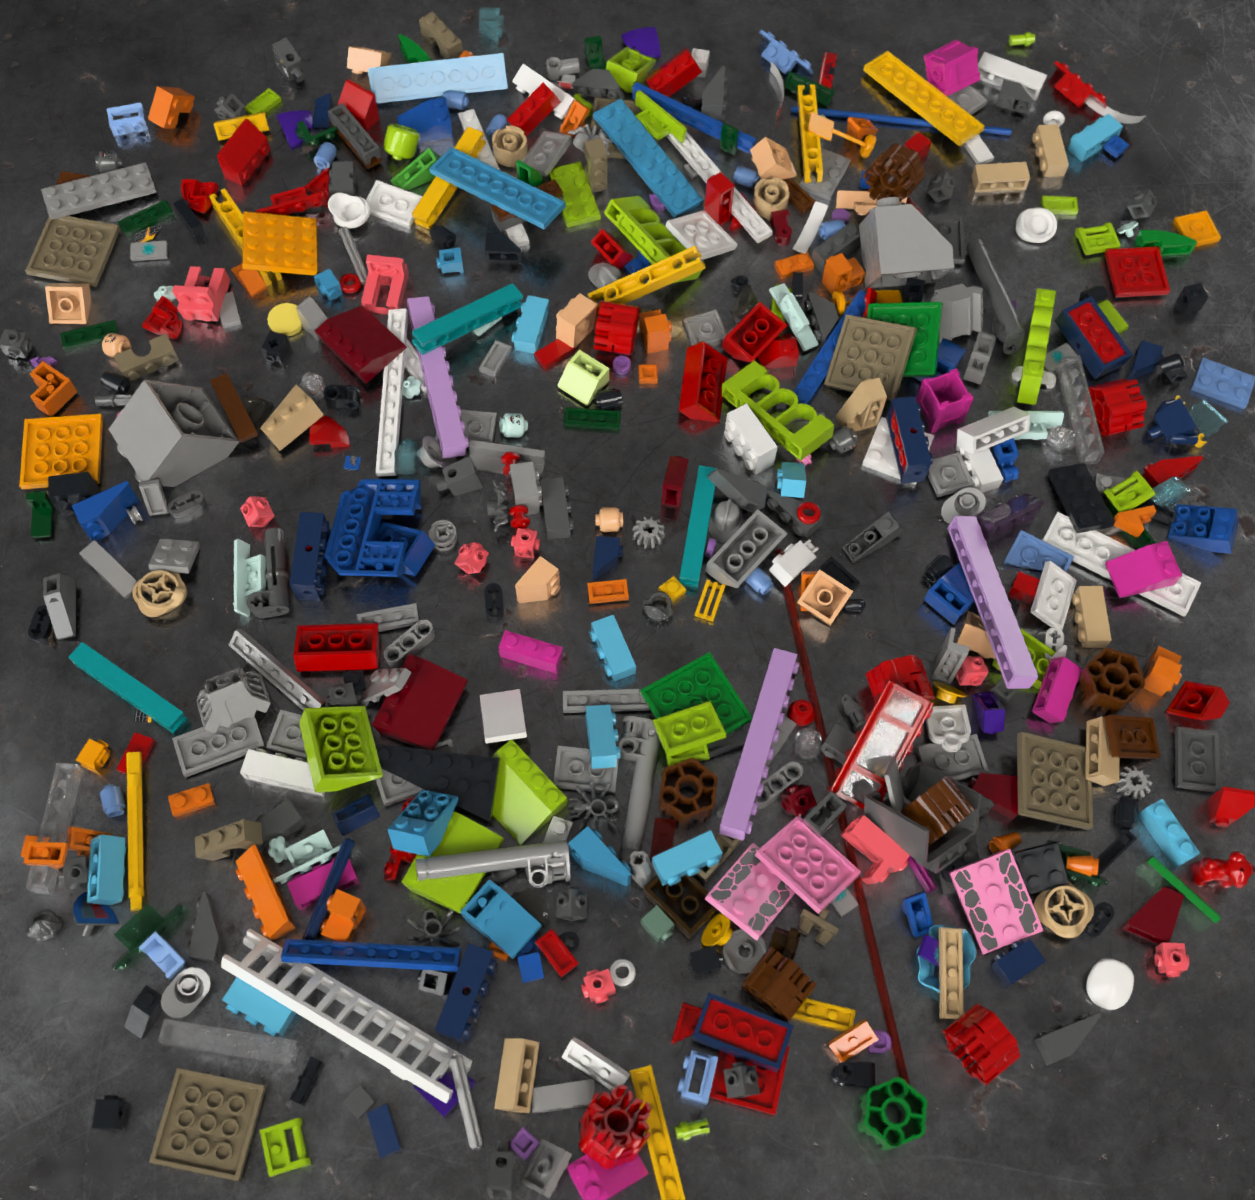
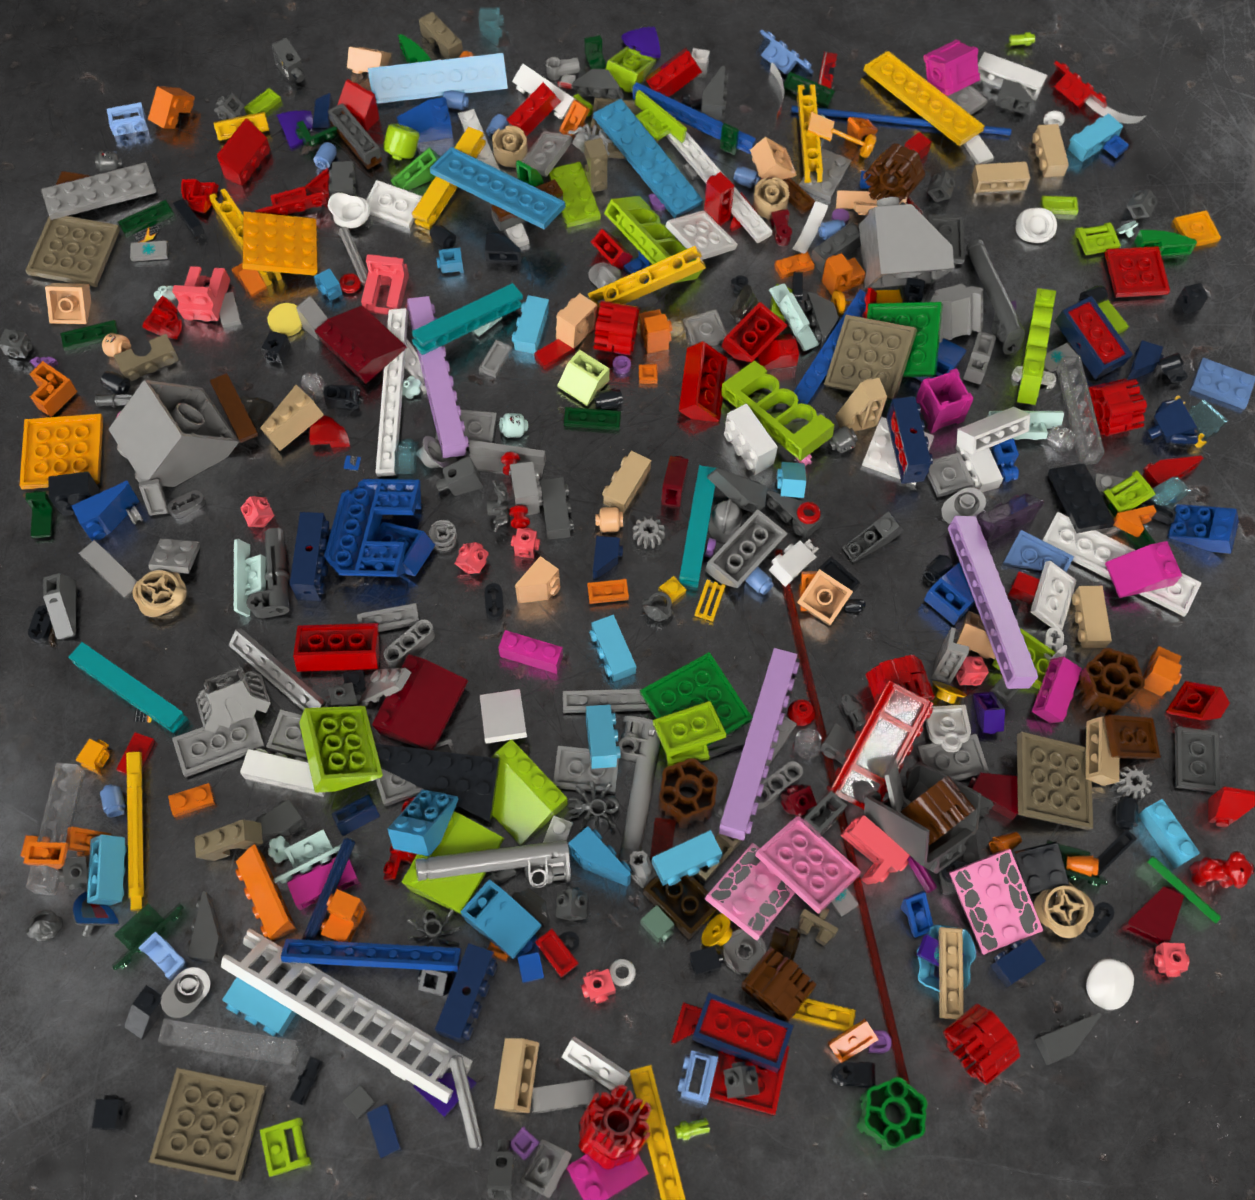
none -> tan brick [602,451,651,514]

